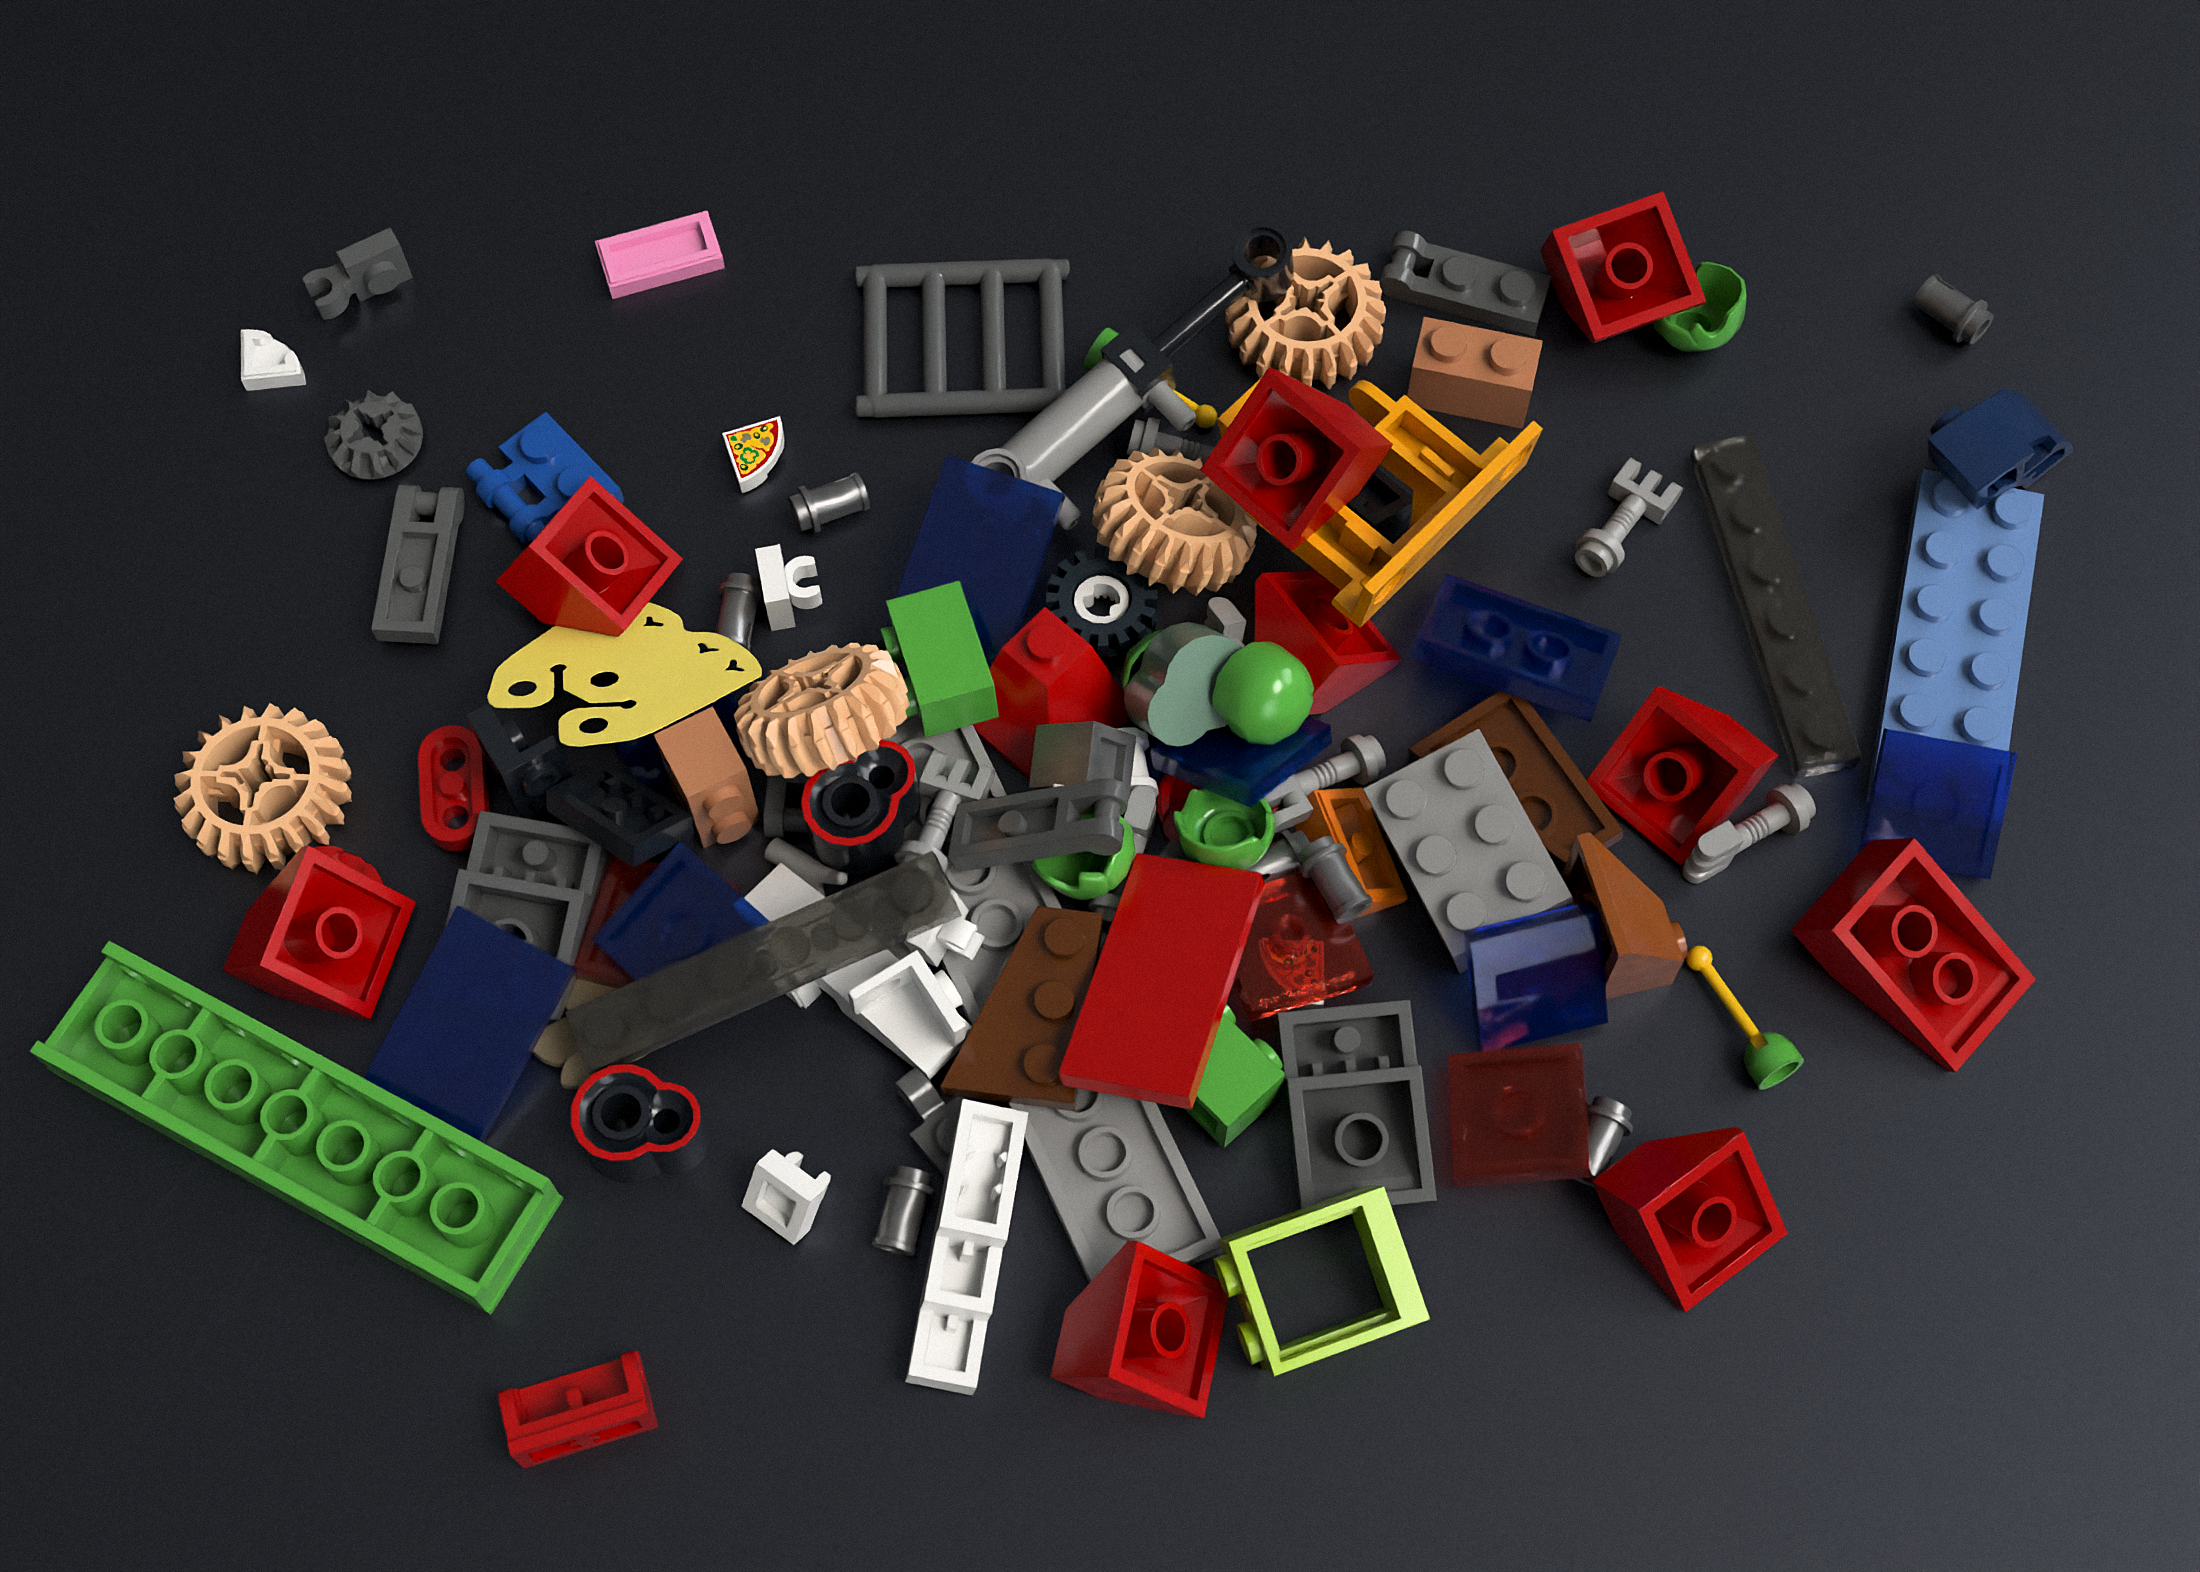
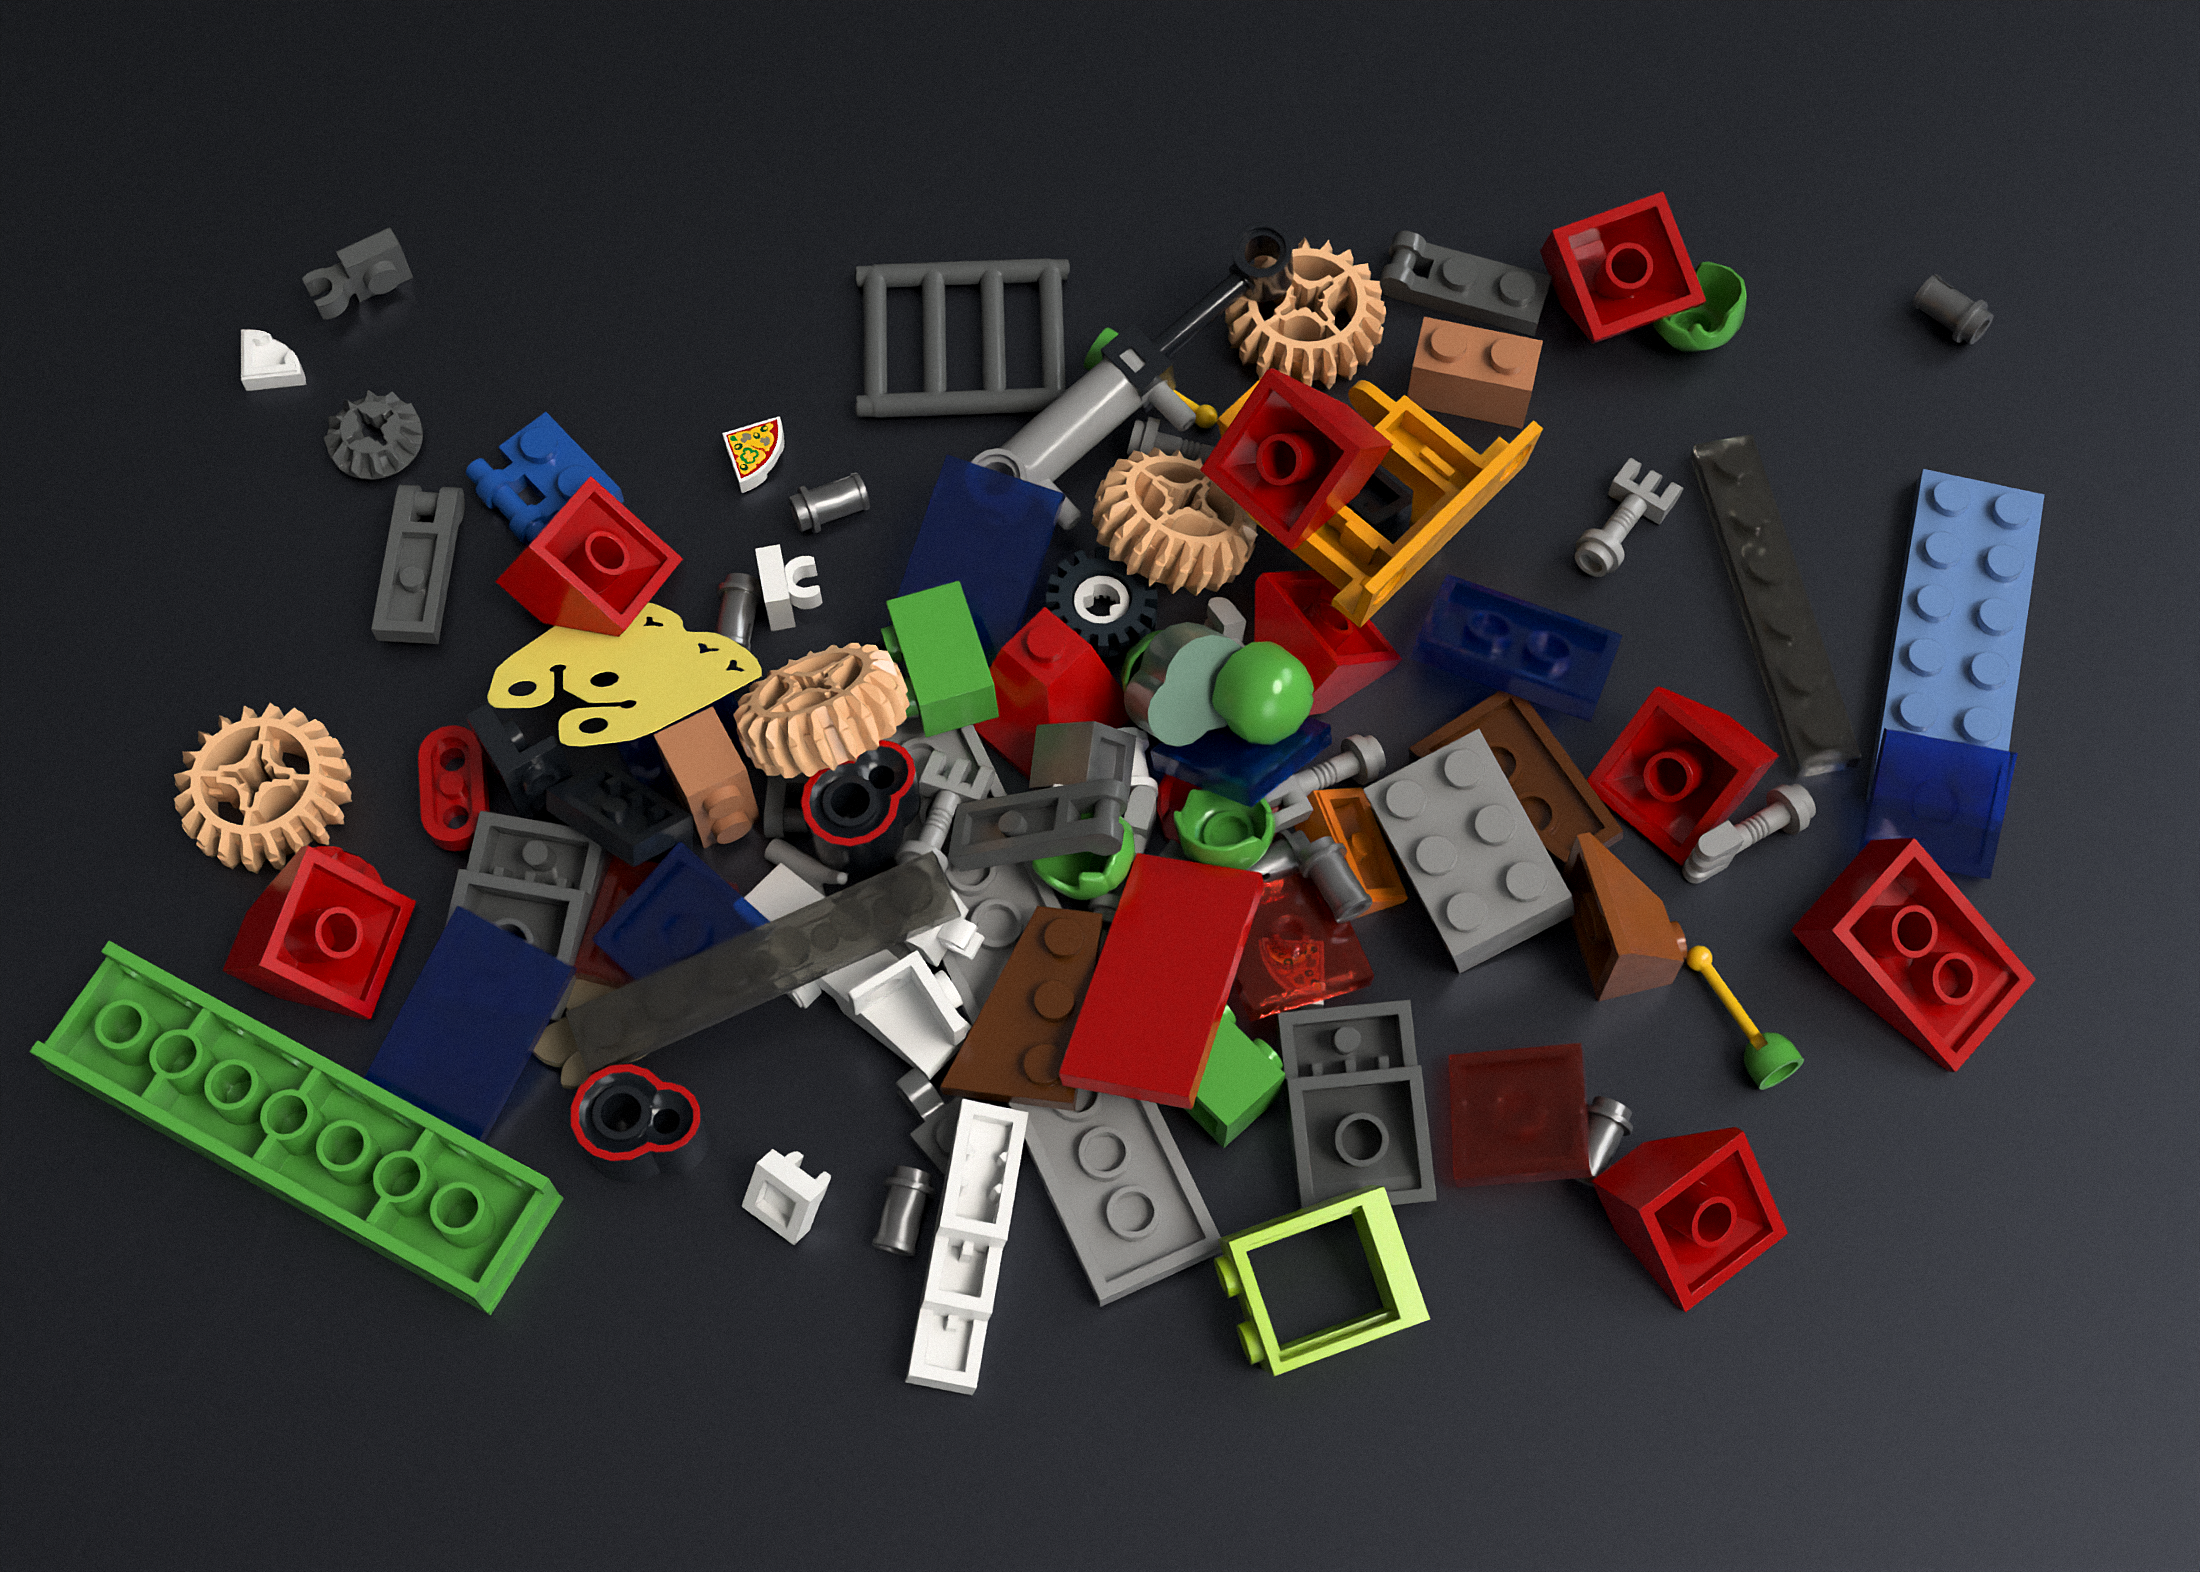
red hinge [498,1350,658,1469] -> none
bright pink tile [595,211,725,299] -> none
red slope [1051,1240,1228,1419] -> none
clear blue tile [1464,901,1609,1053] -> none
dark blue brick [1928,388,2074,510] -> none

